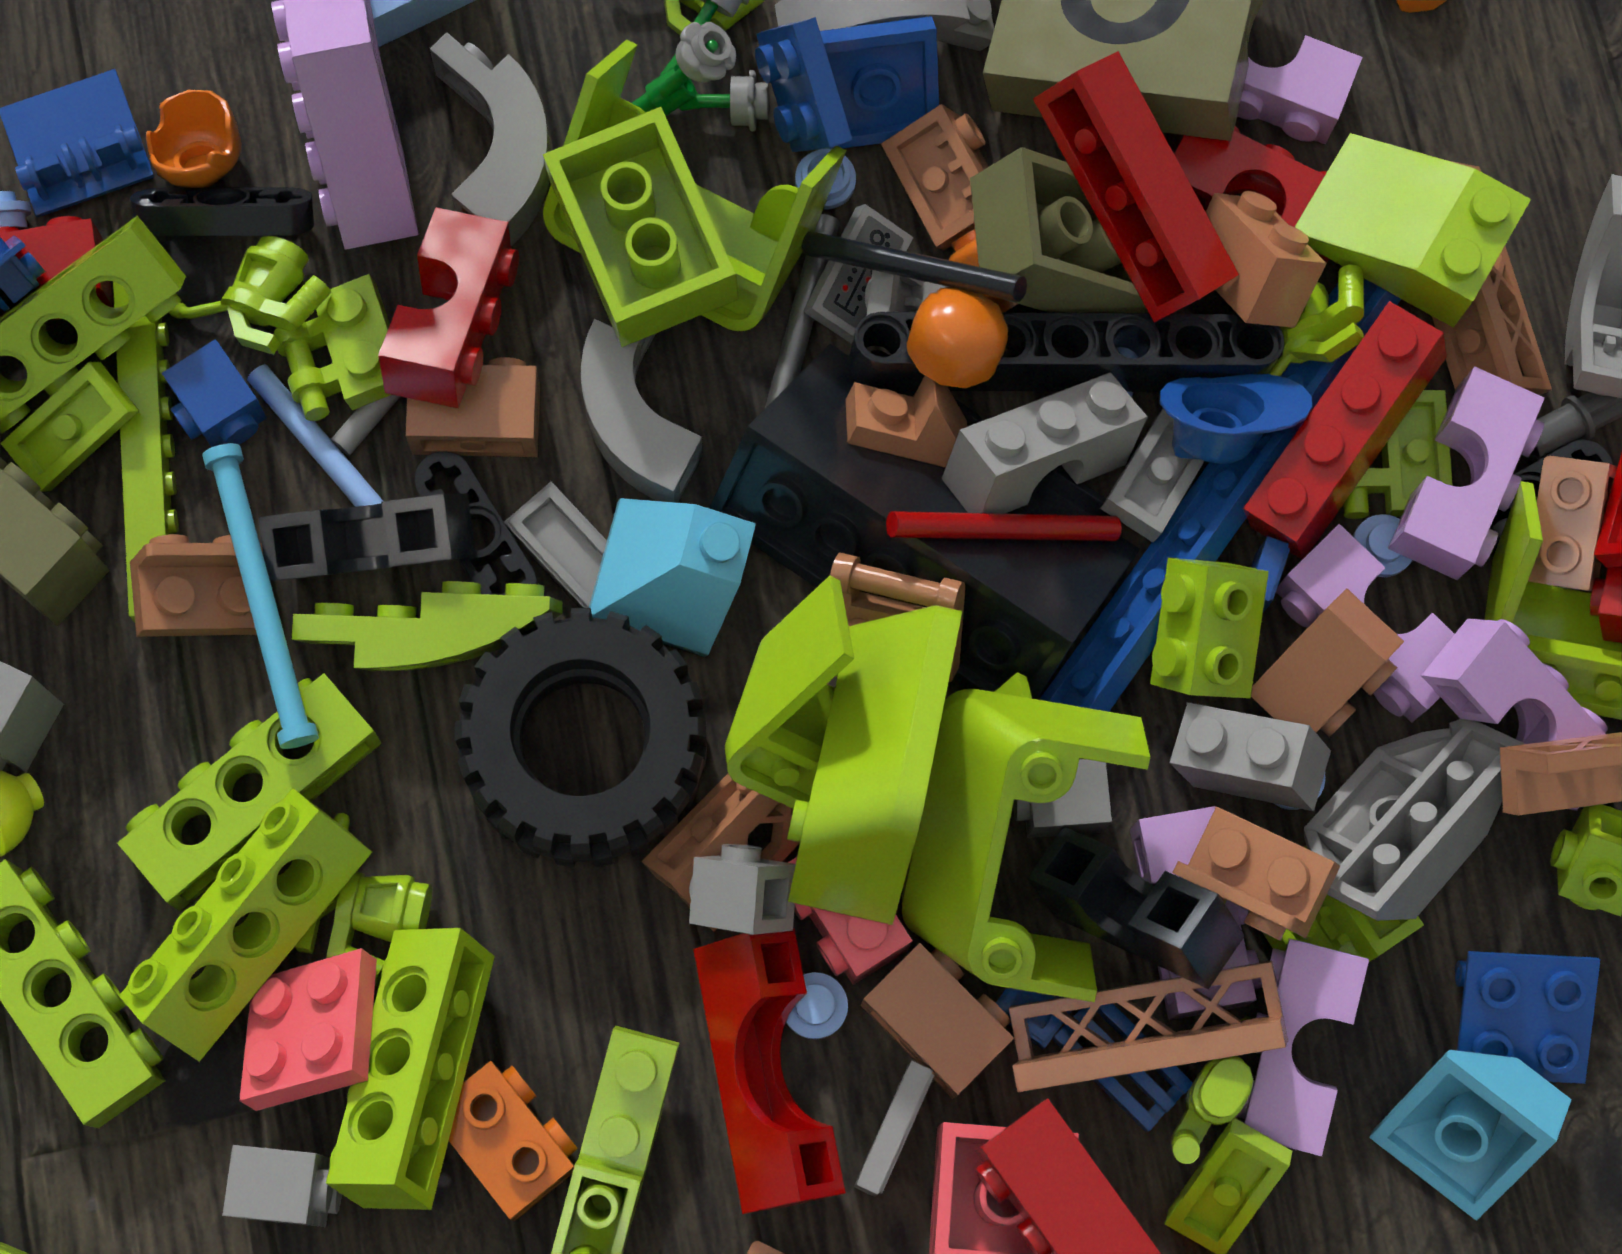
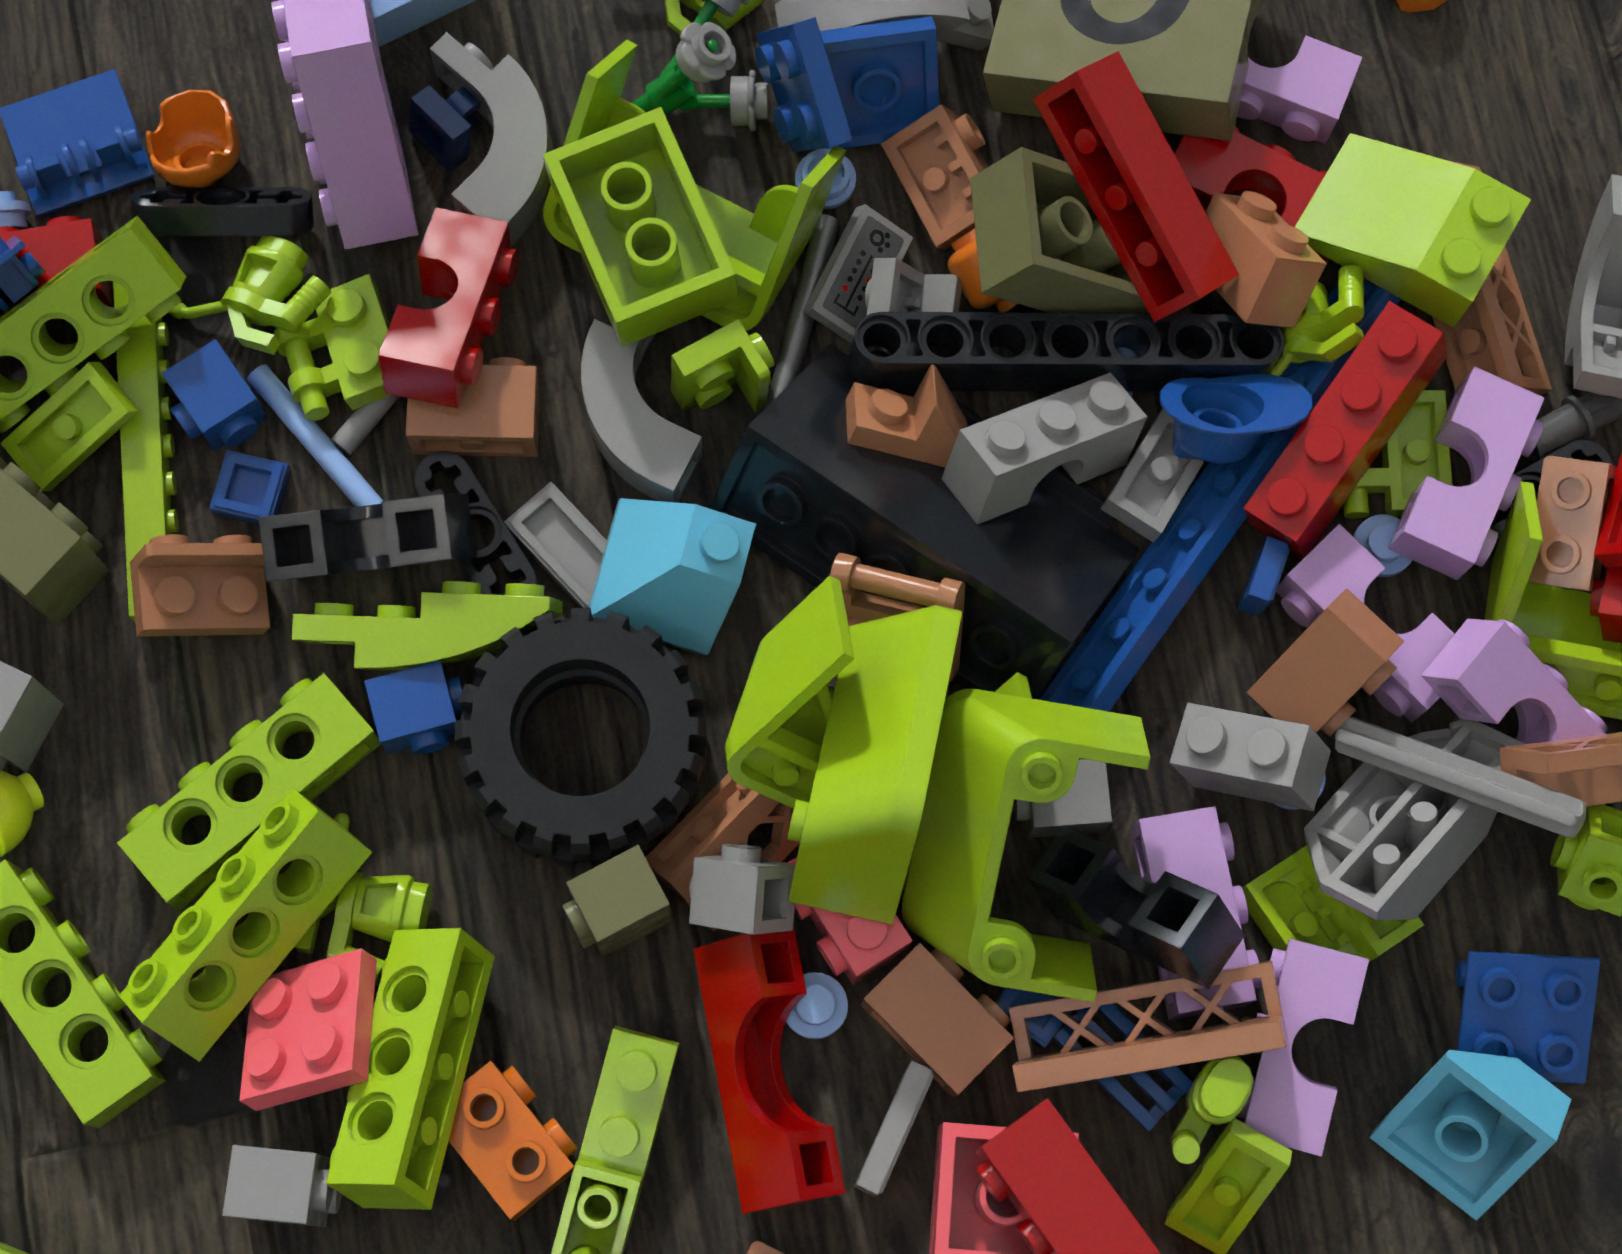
medium azure bar [202,443,319,749] -> none
black bar [802,231,1027,302] -> none
red bar [886,511,1122,541] -> none
orange hair [907,287,1008,388] -> none
lime brick [1150,558,1269,698] -> none
nougat bracket [1172,806,1340,941] -> none
none -> blue tile [209,450,291,525]
none -> blue brick [364,661,463,755]
none -> dark blue tile [409,85,481,172]
none -> olive brick [562,845,672,958]
none -> lime bracket [671,319,774,412]
none -> light grey axle [1335,717,1587,838]

